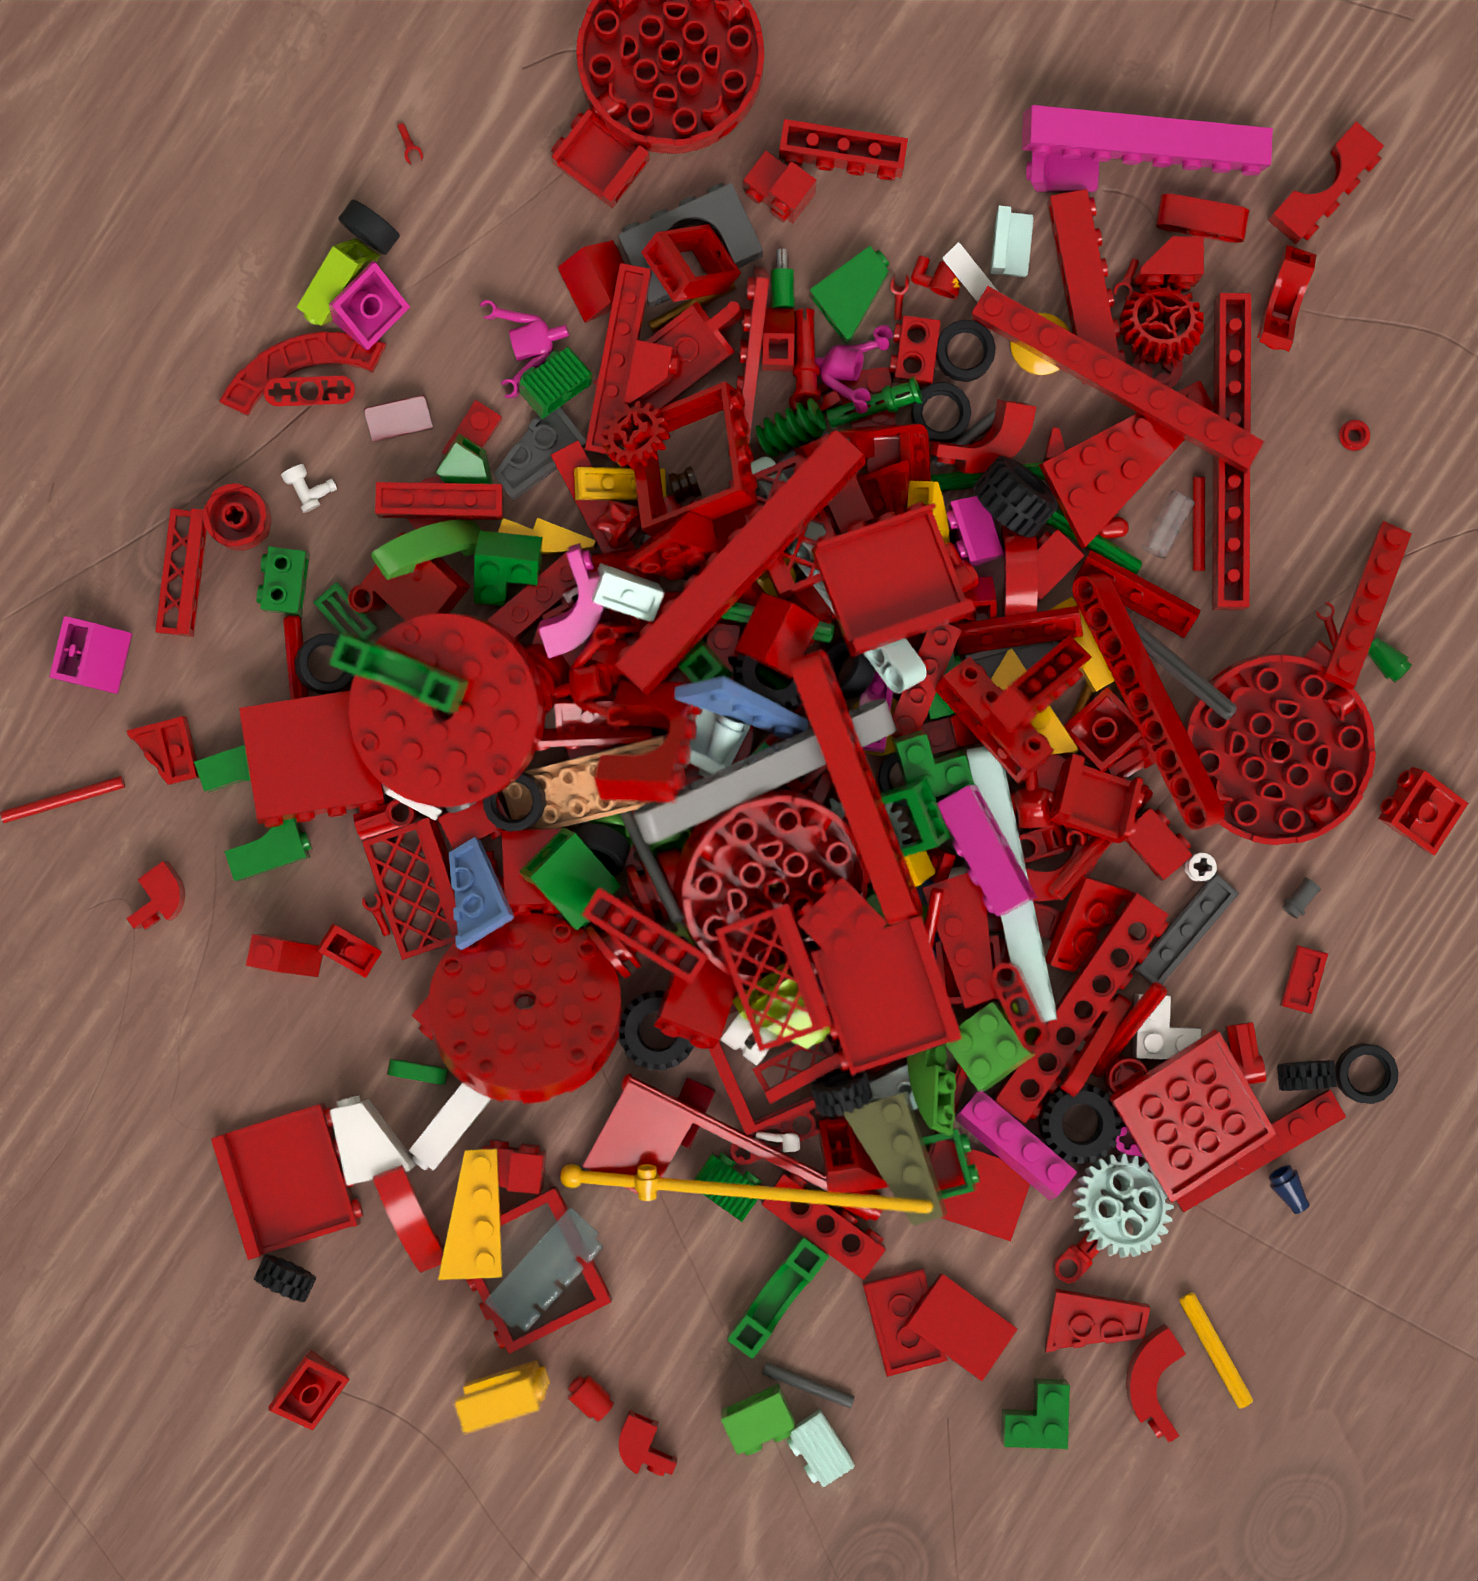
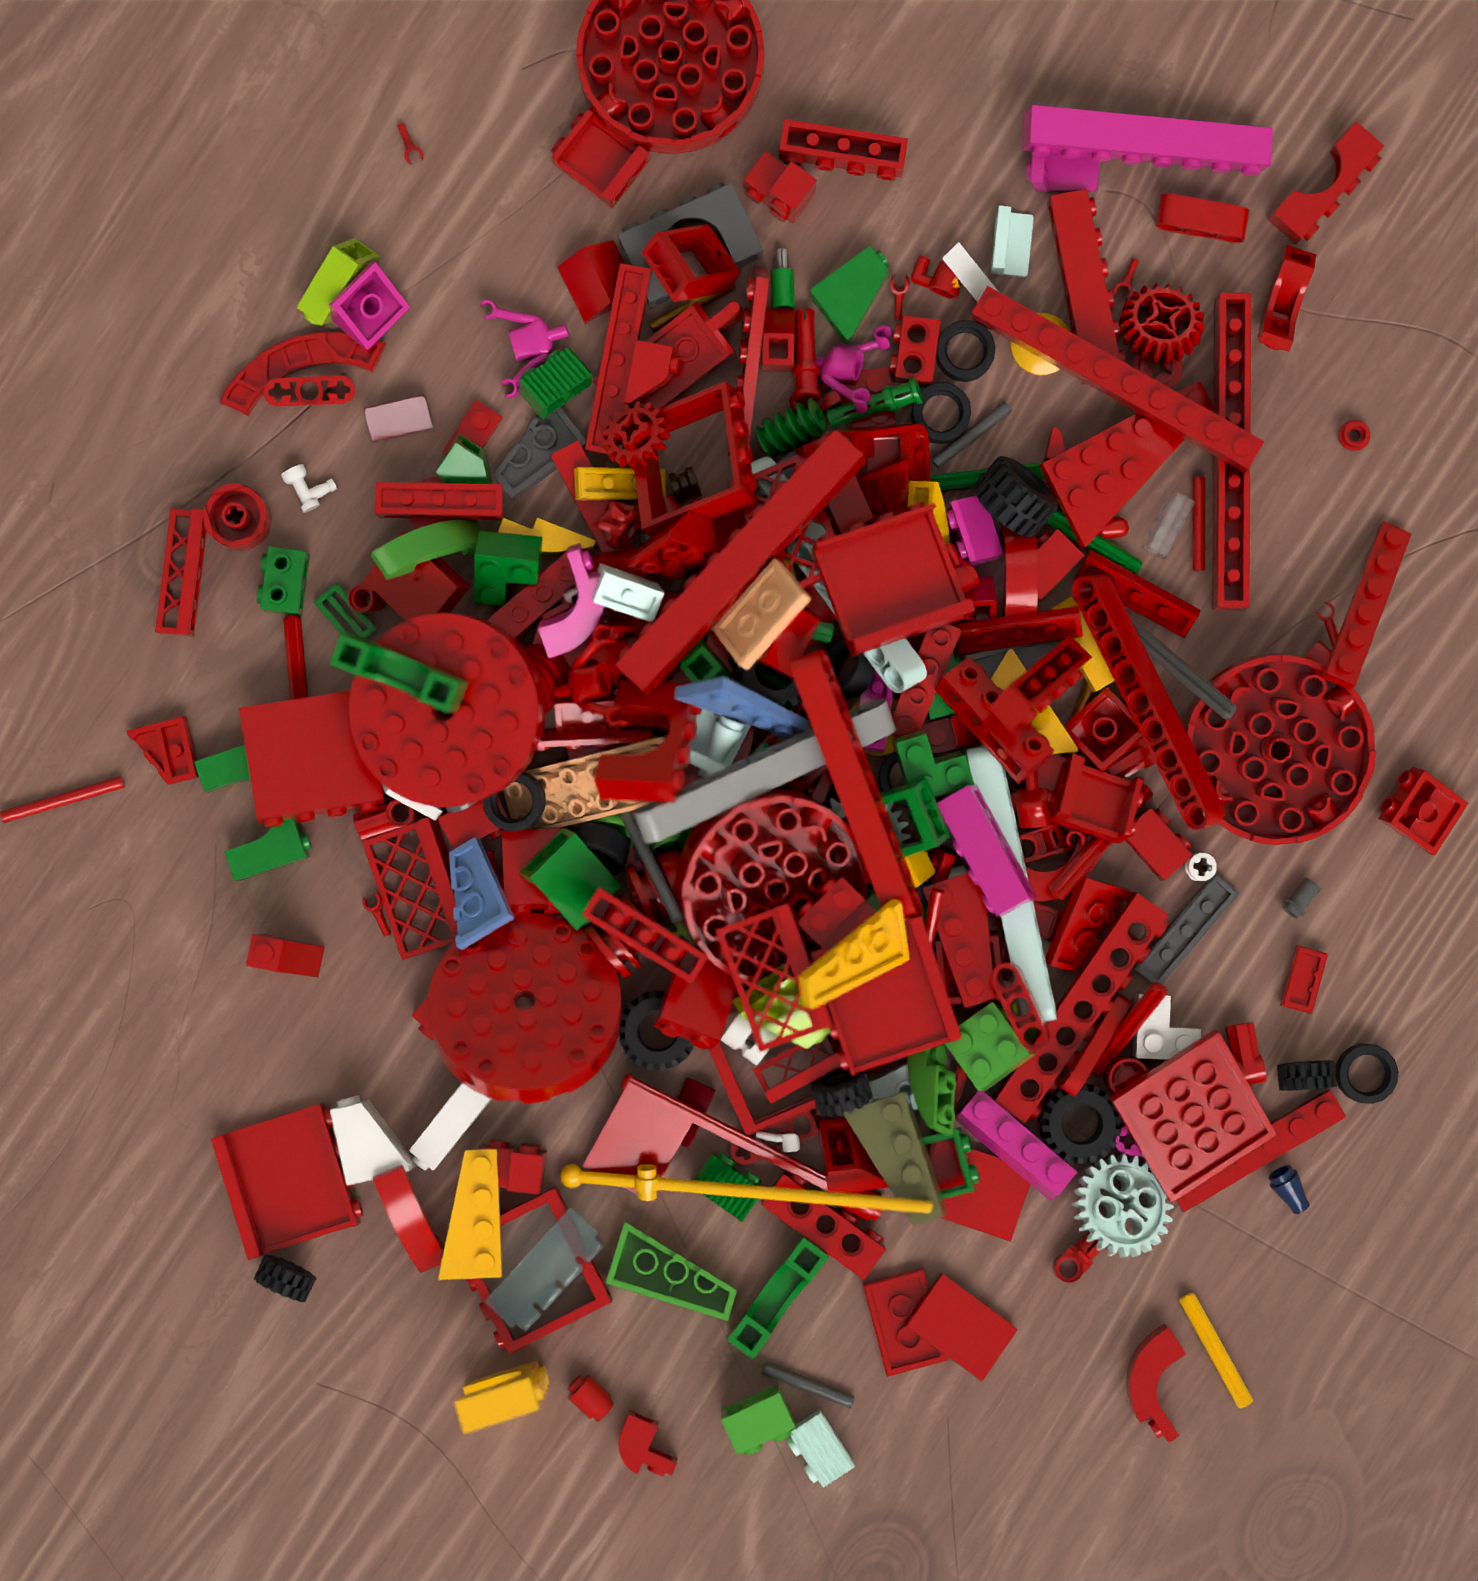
dark pink slope [49,616,133,694] -> none
red brick [126,861,185,930] -> none
red slope [268,1350,350,1431] -> none
black tyre [295,633,355,694] -> none
red slope [316,923,382,978] -> none
black tyre [338,199,400,255] -> none
green beam [387,1059,449,1085] -> none
red arch [929,399,1036,474] -> none
green brick [1001,1378,1070,1449] -> none
red wing [1045,1289,1150,1353] -> none
red slope [1133,236,1204,292] -> none
green cone [1368,637,1412,683] -> none
none -> bright green wedge [606,1222,737,1321]
none -> light nougat plate [712,558,811,670]
none -> yellow wing [799,899,910,1009]

